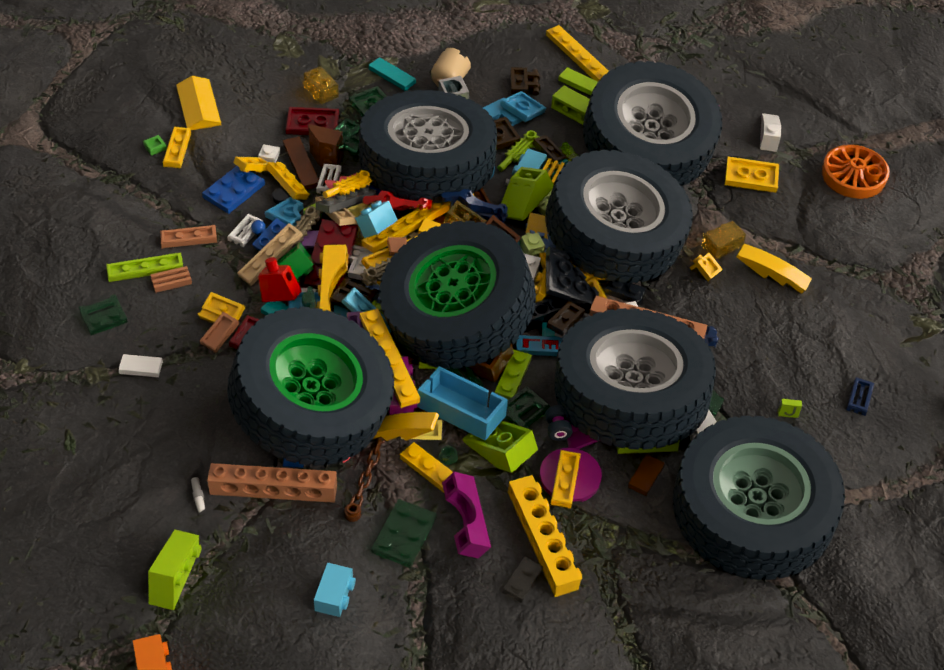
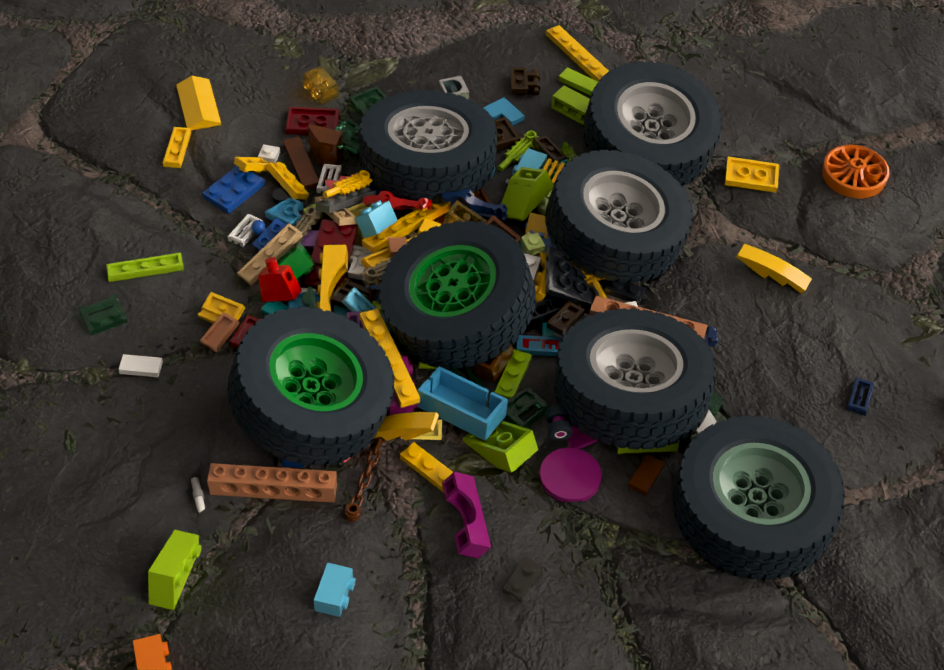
bright green tile [143,135,167,156] -> none
nougat tile [150,266,192,293] -> none
nougat tile [160,225,217,248] -> none
teal tile [369,57,416,91] -> none
clear green plate [371,499,437,568] -> none
tan cylinder [431,48,471,87] -> none
clear green plate [438,446,458,465] -> none
dark azure tile [500,91,546,122] -> none
yellow brick [508,475,582,597] -> none
yellow tile [551,450,581,508] -> none
yellow bracket [690,253,723,281] -> none
clear yellow brick [702,221,746,260] -> none
white slope [760,114,781,152] -> none
lime tile [778,399,802,418] -> none

